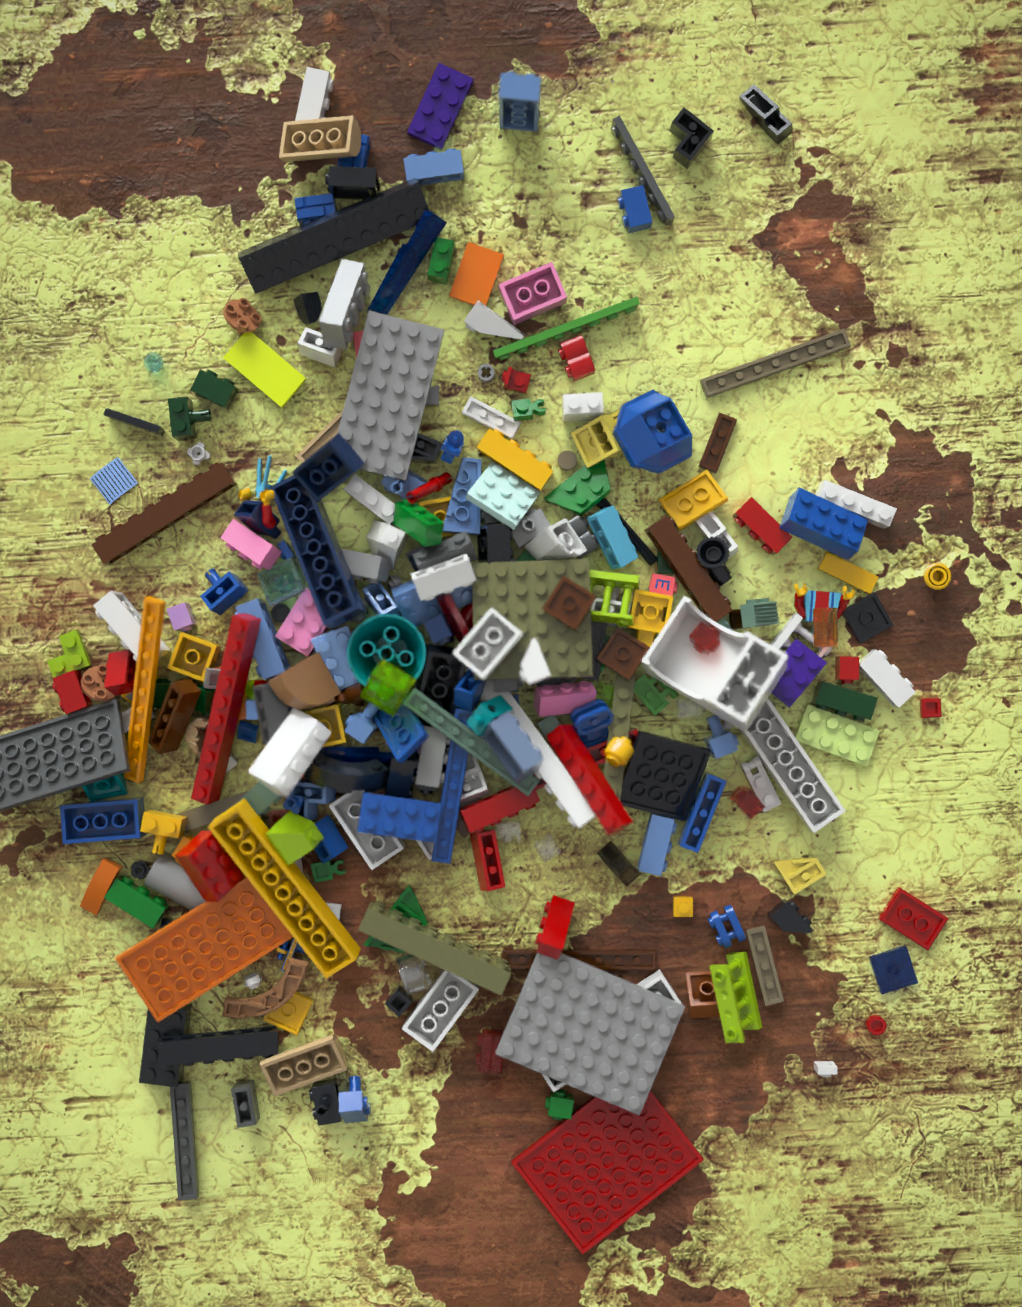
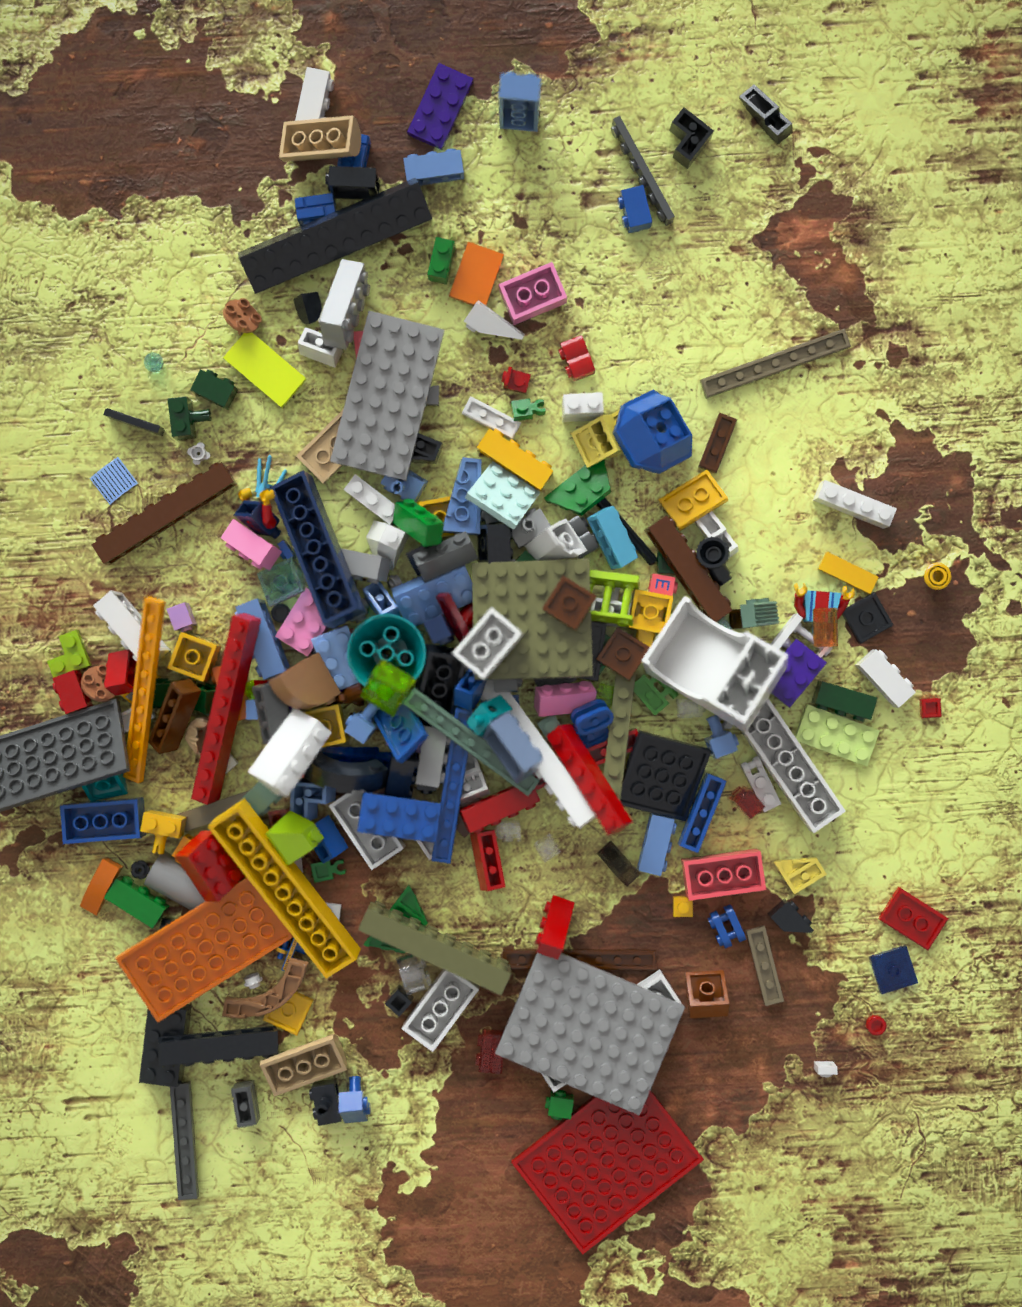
blue brick [200,569,249,615] -> none
light grey plate [203,668,220,689] -> none
blue plate [237,721,259,744] -> none
blue plate [283,791,304,814] -> none
dark blue brick [291,433,365,502] -> none
clear blue slope [366,210,447,315] -> none
red pin [406,472,452,504] -> none
white brick [411,554,477,601] -> none
blue hips [440,430,464,464] -> none
light grey bush [478,364,495,383] -> none
bright green plate [492,297,640,361] -> none
white slope [519,638,551,686] -> none
dark tan tile [558,450,577,470] -> none
yellow head [604,737,634,767] -> none
clear red brick [689,622,721,655] -> none
lime fence [710,952,762,1043] -> none
red brick [733,497,793,555] -> none
blue brick [779,487,868,560] -> none
red brick [835,656,859,684] -> none
none -> coral brick [681,848,766,901]

